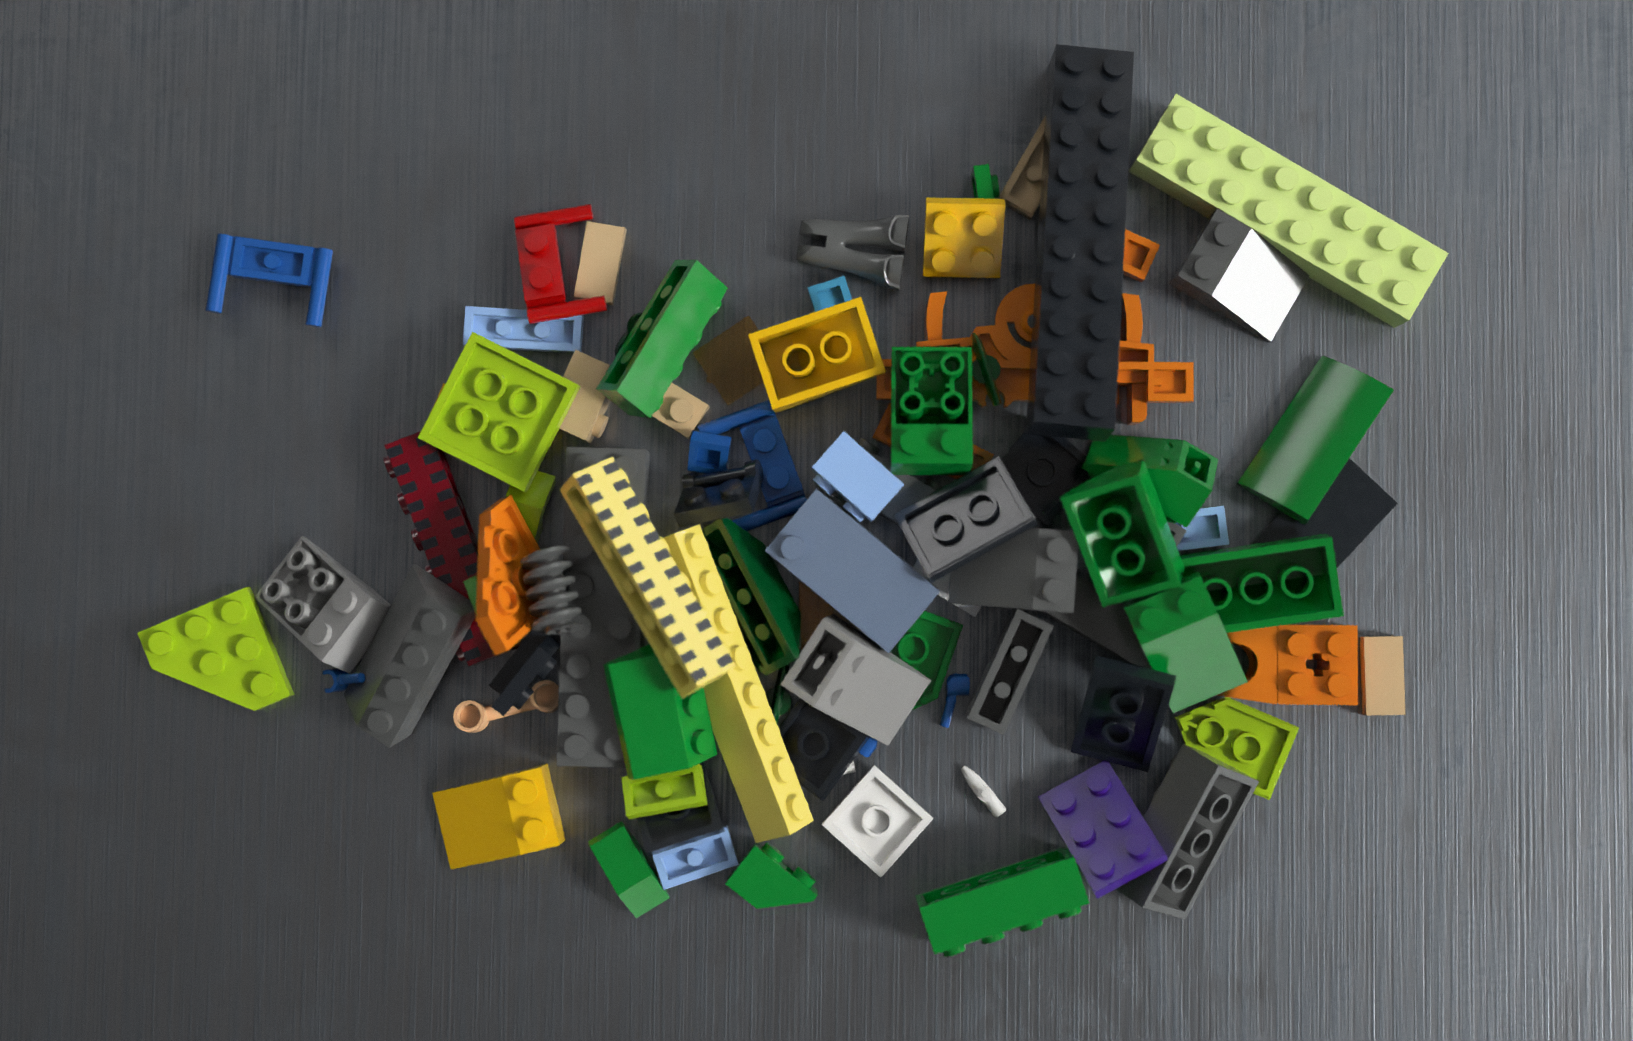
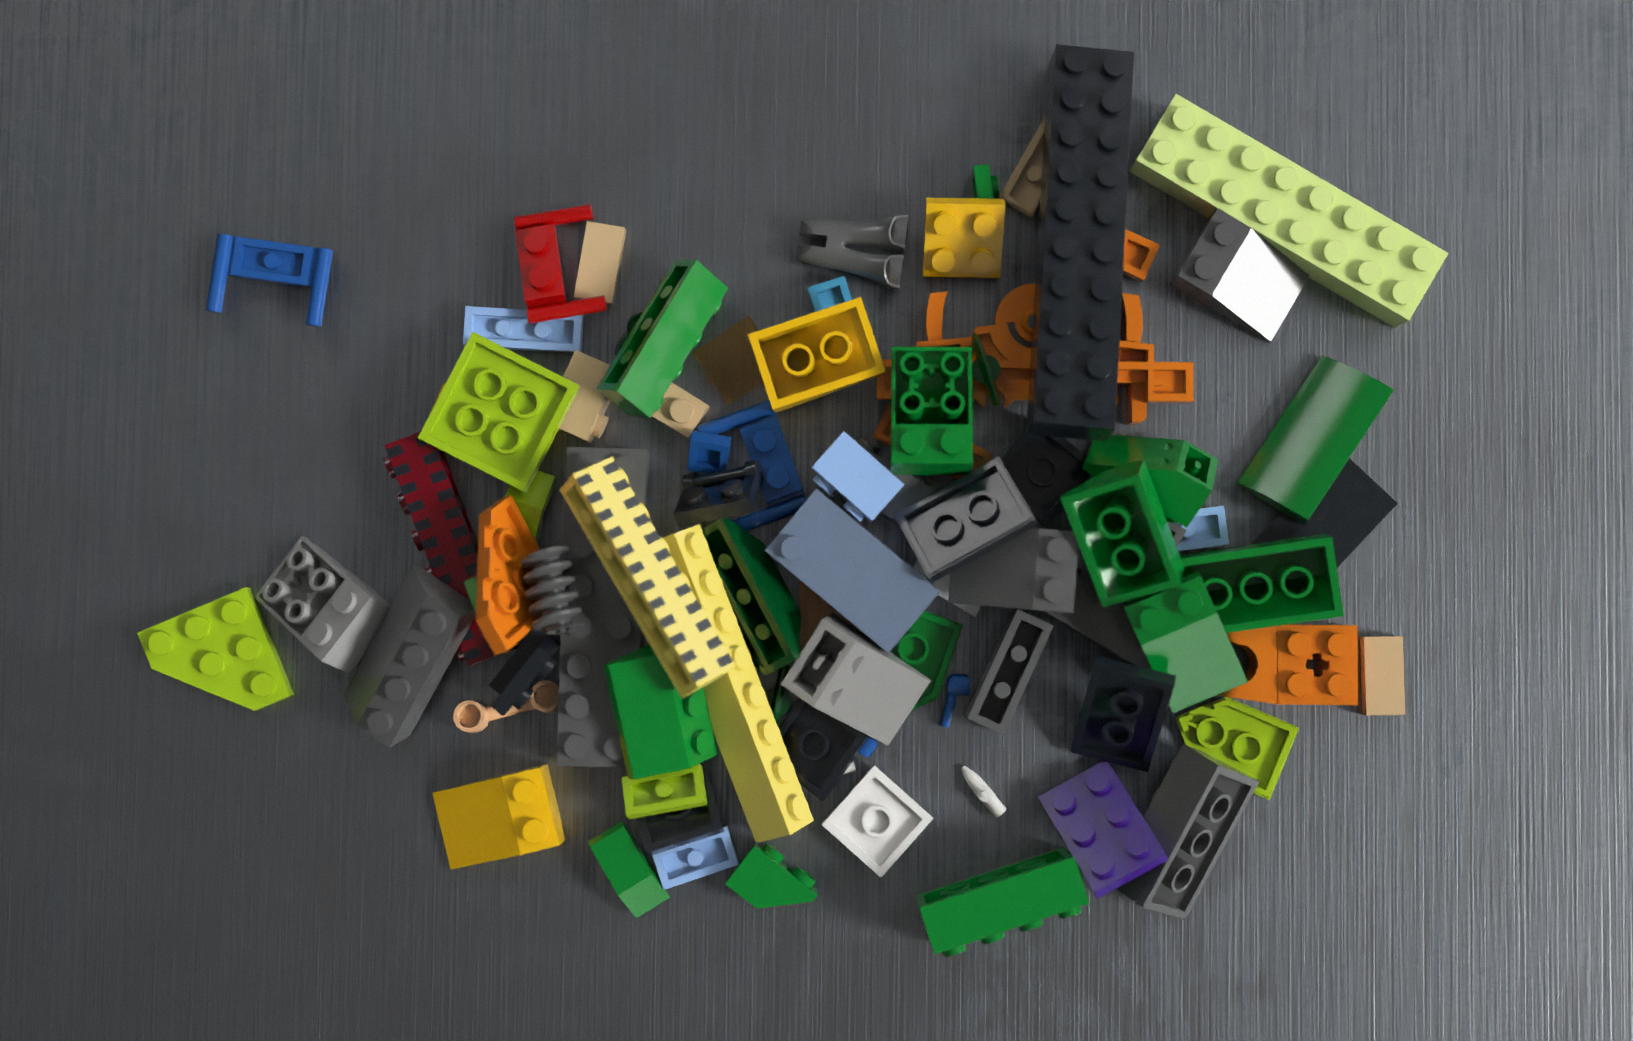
blue hand [322,668,365,693] -> none

